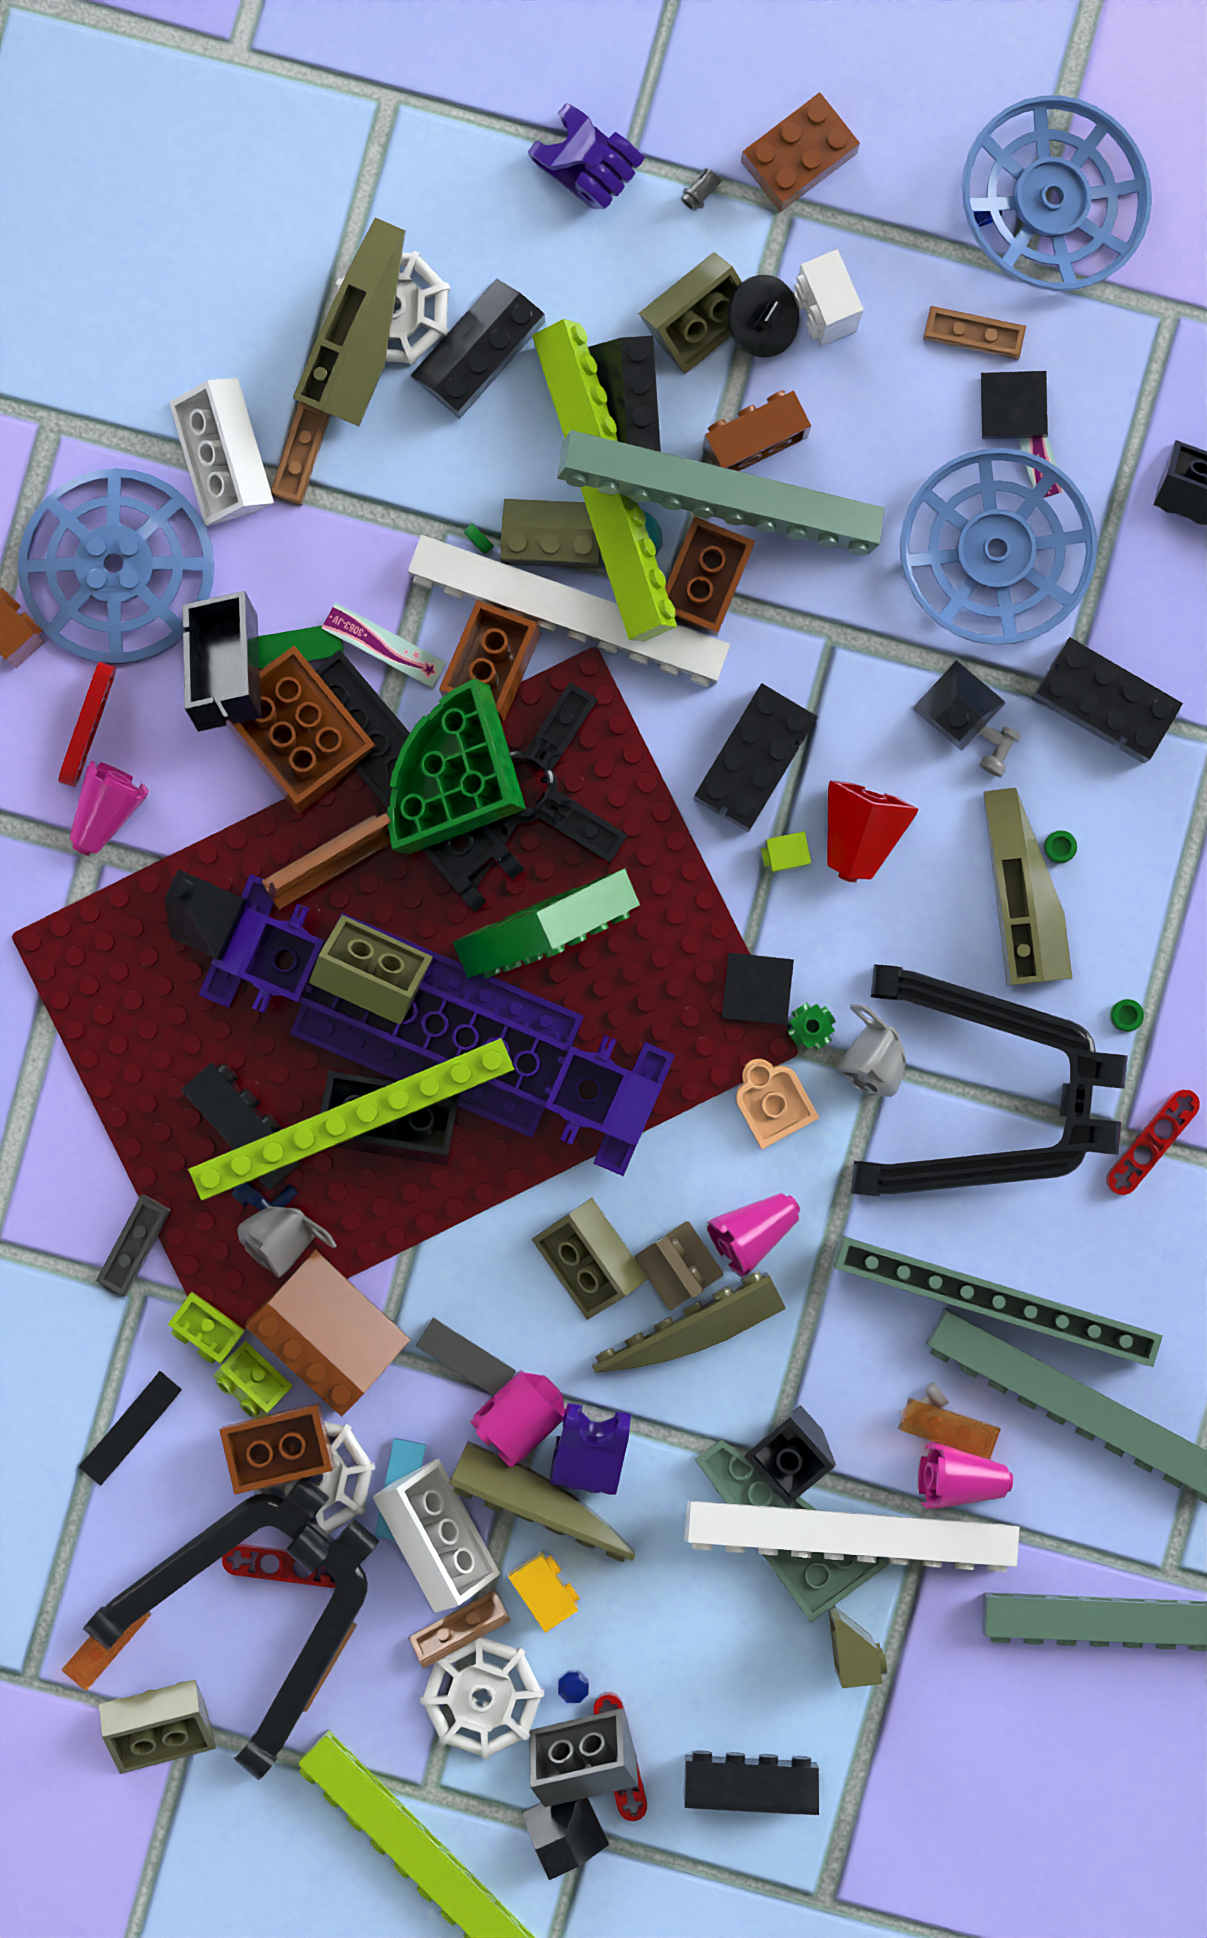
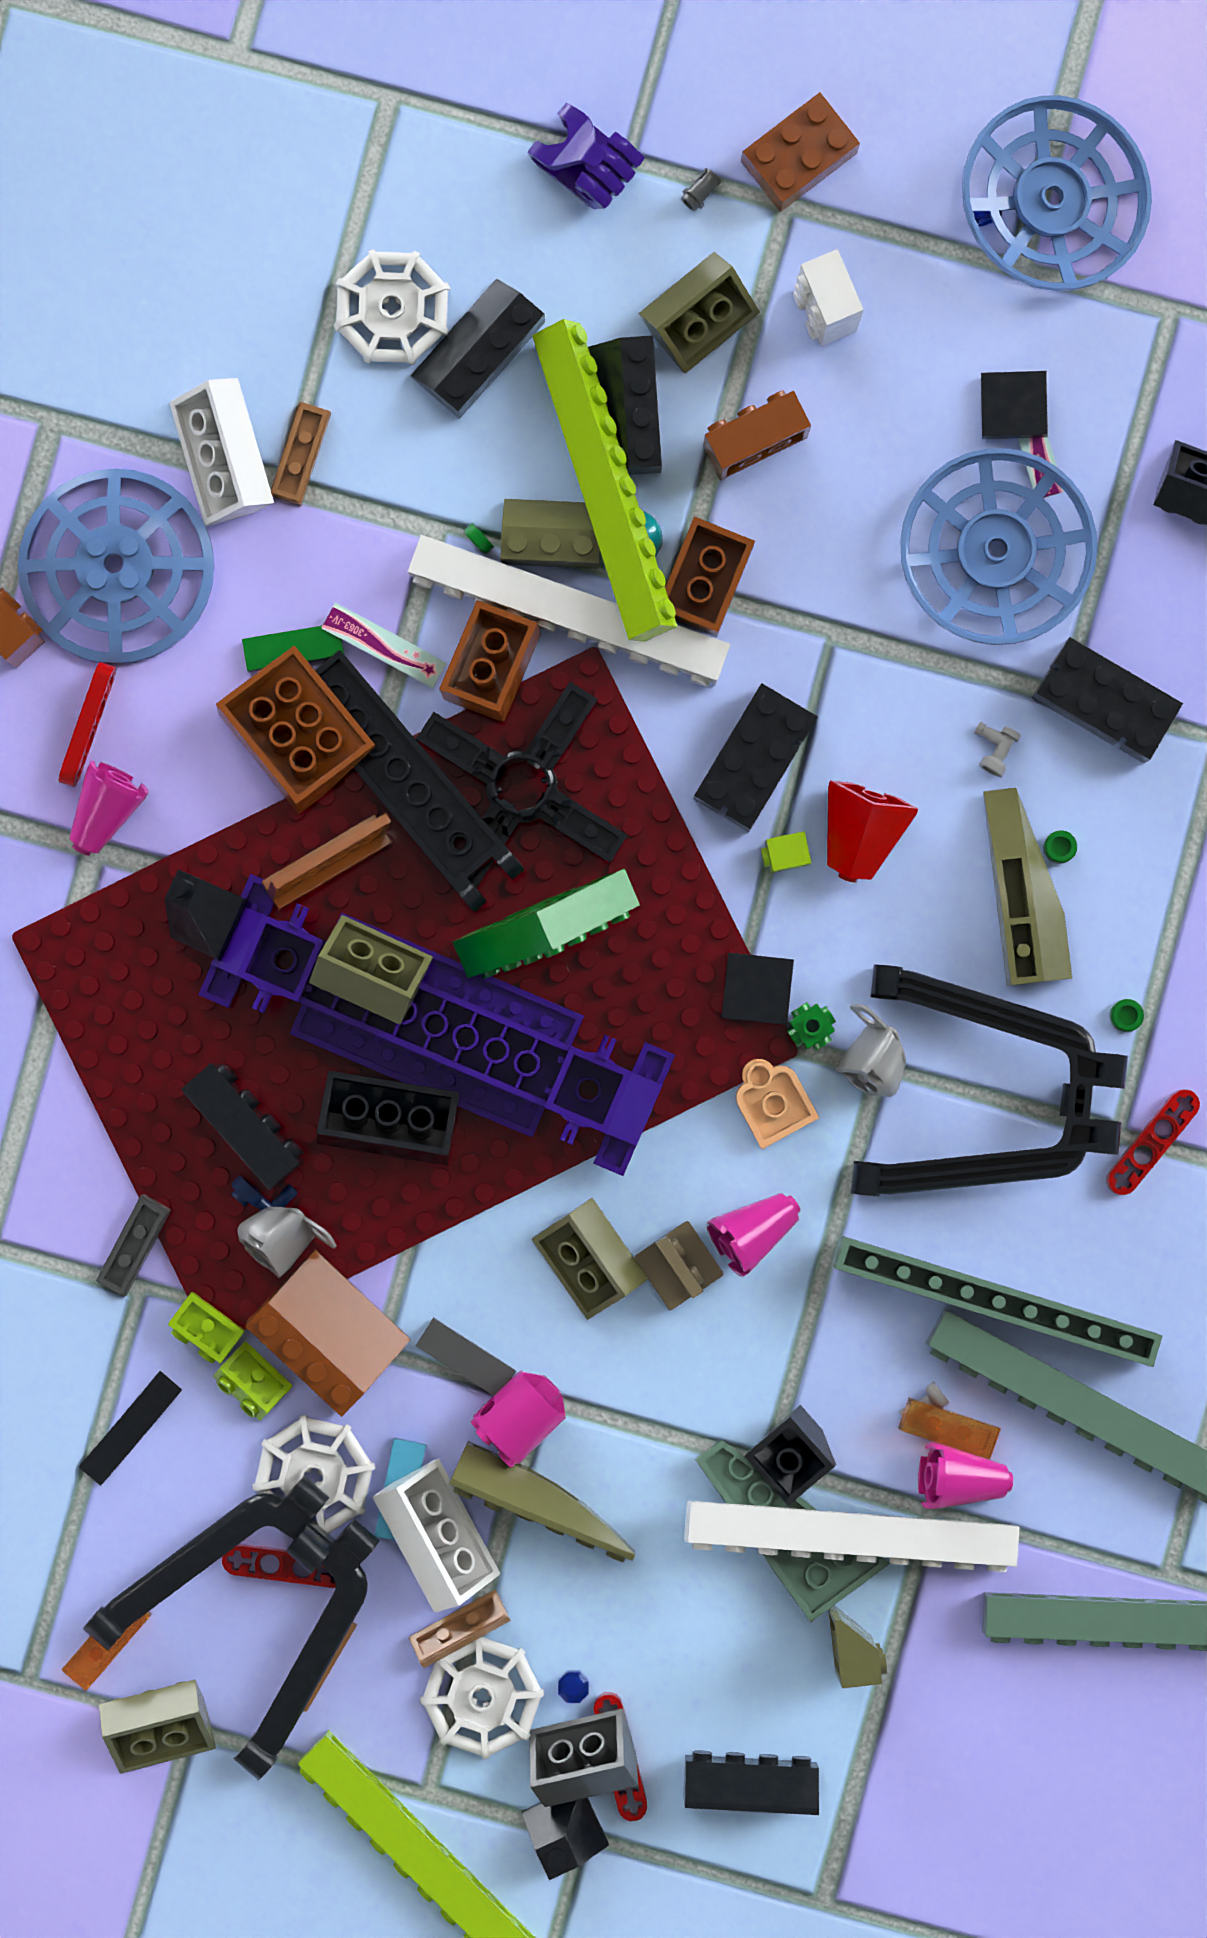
black piece [182,591,261,732] -> none
lime brick [188,1038,515,1200] -> none
dark orange brick [219,1402,335,1495] -> none
olive wedge [293,217,406,427] -> none
green brick [388,678,526,855] -> none
yellow brick [508,1551,580,1633] -> none
dark purple piece [550,1403,632,1495] -> none
sand green brick [557,430,884,556] -> none
olive wedge [592,1270,786,1373] -> none
black shield [727,275,799,358] -> none
black slope [913,660,1005,751] -> none
medium nougat tile [923,306,1026,360] -> none

